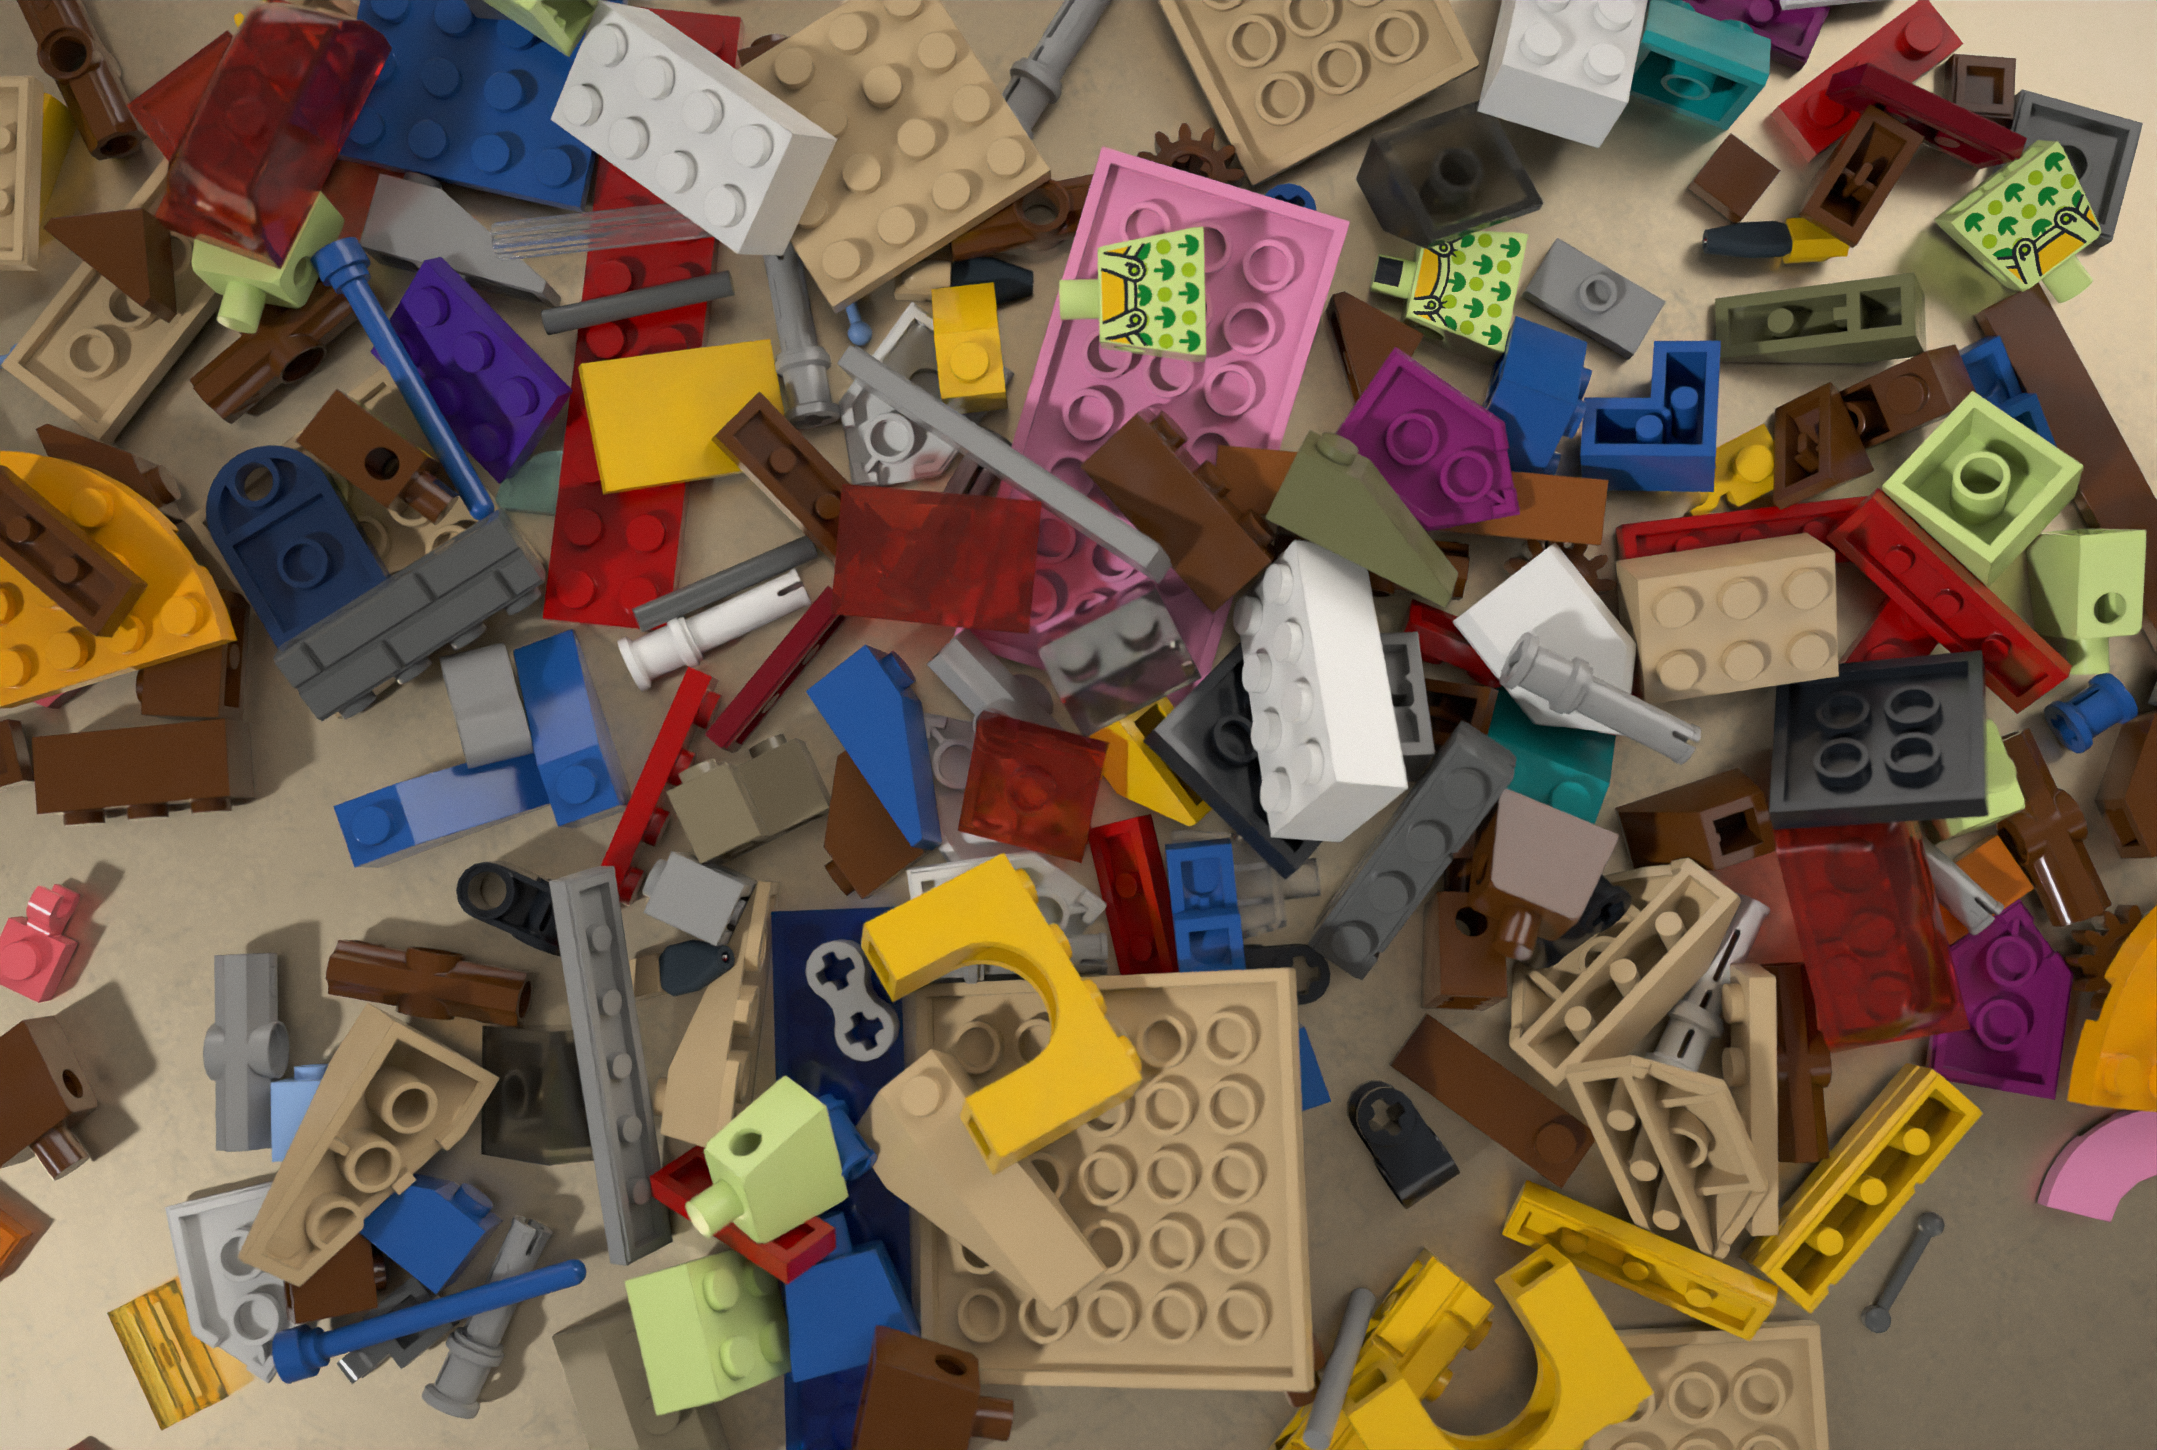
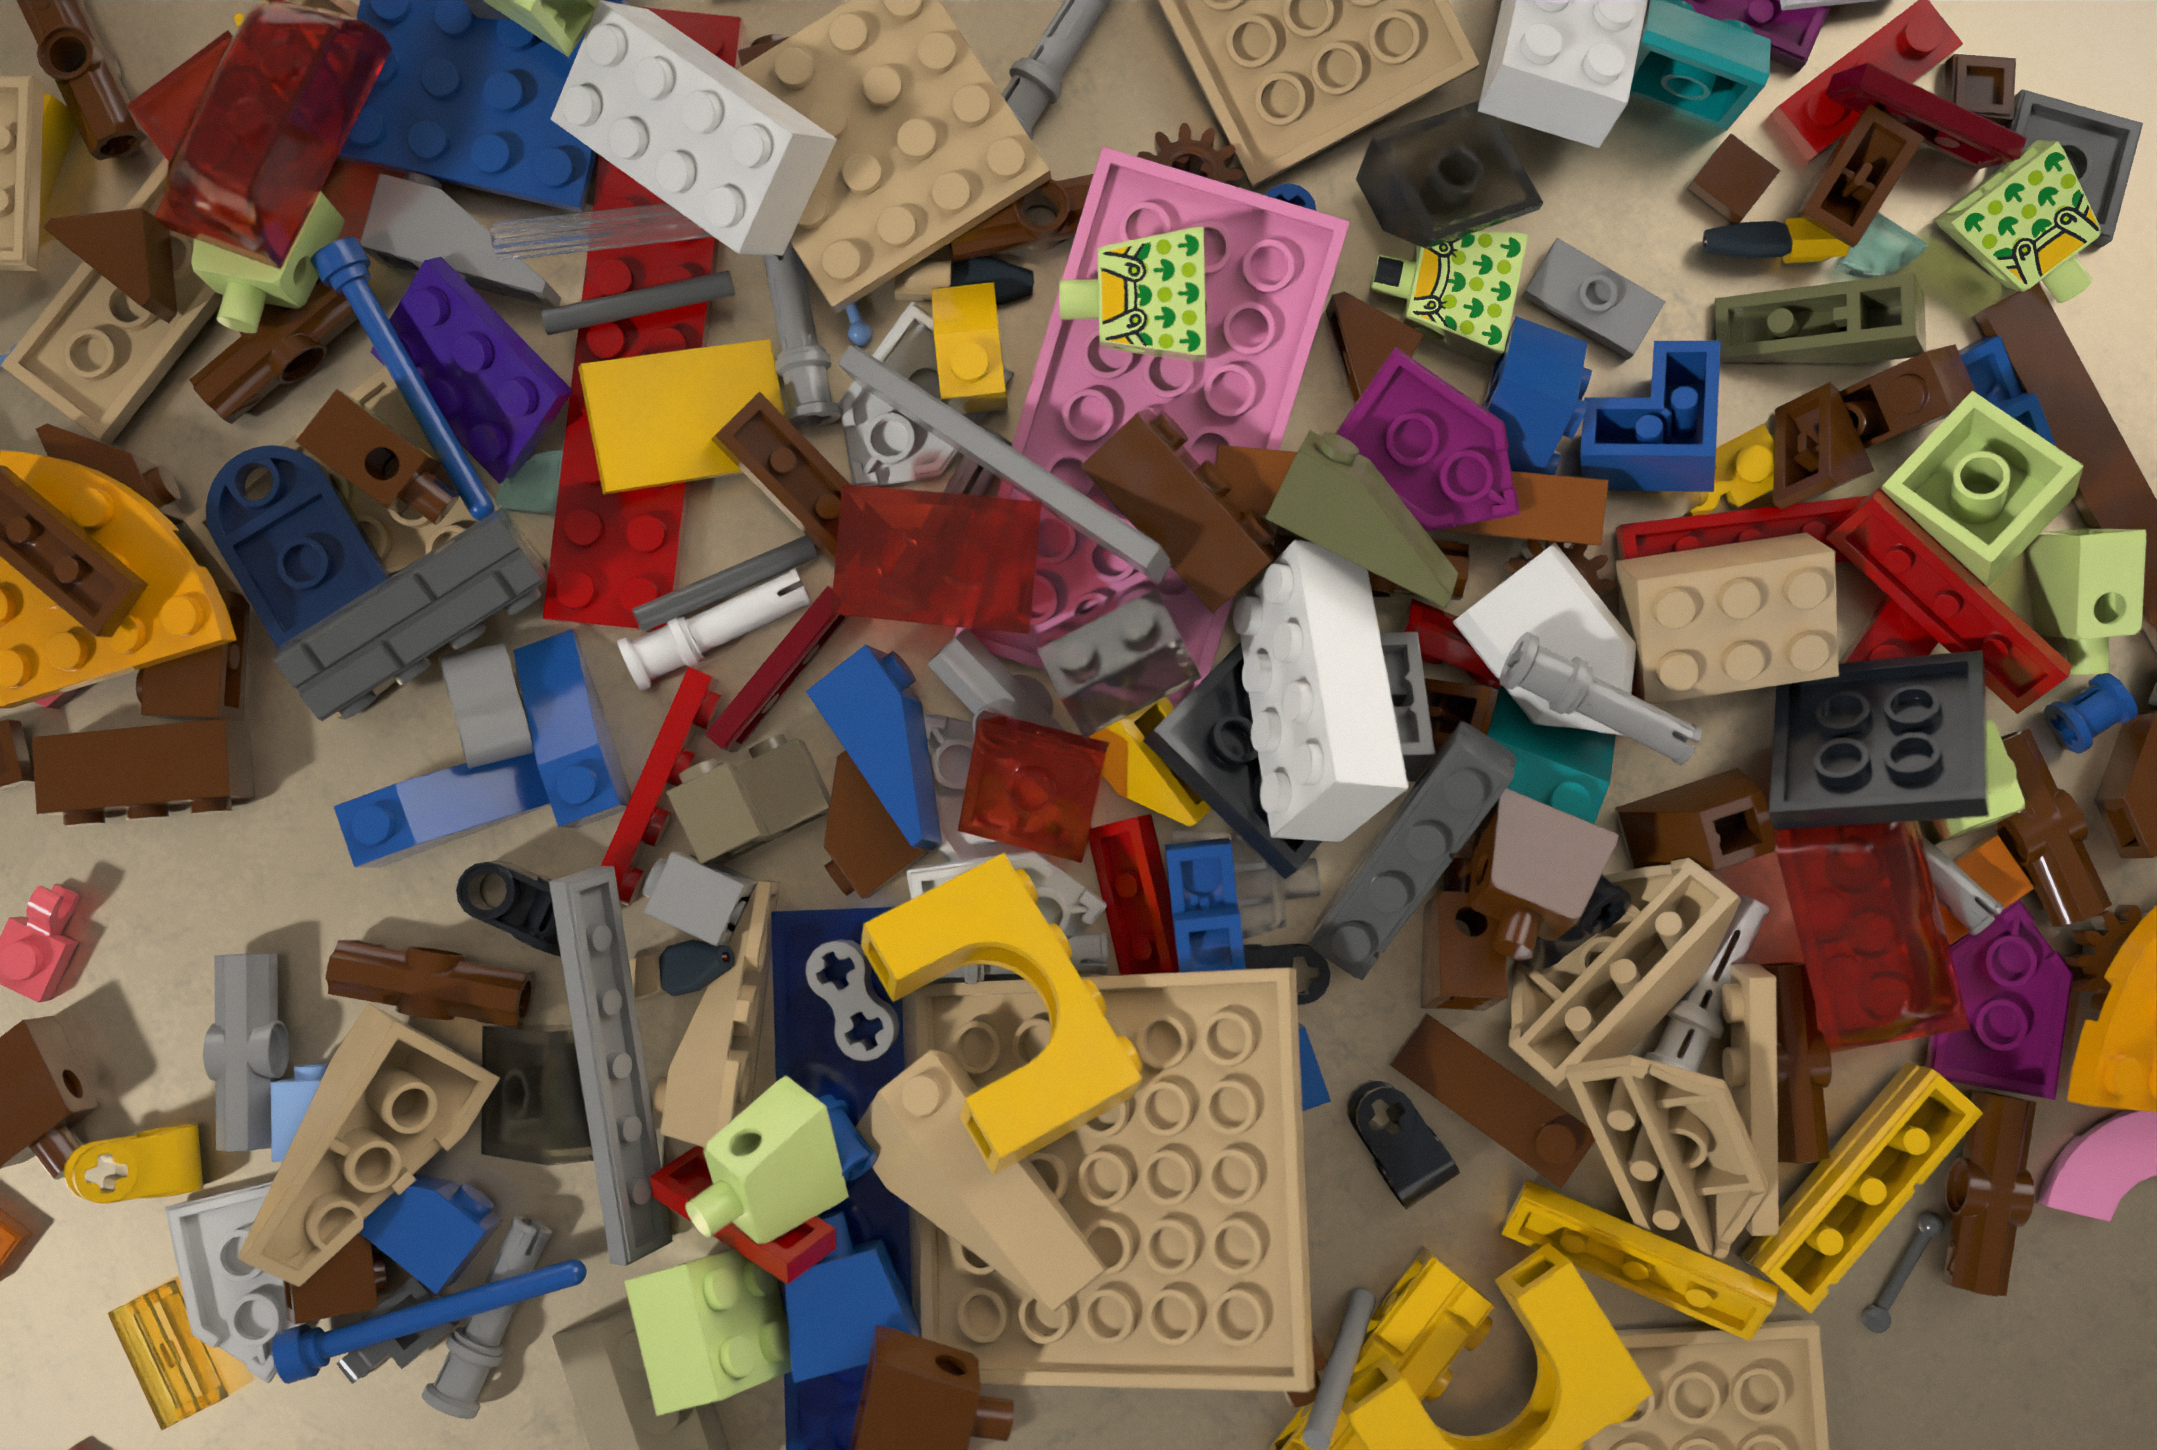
none -> yellow piece [63,1124,204,1204]
none -> clear light blue tile [1835,212,1929,278]
none -> reddish brown piece [1943,1090,2036,1297]

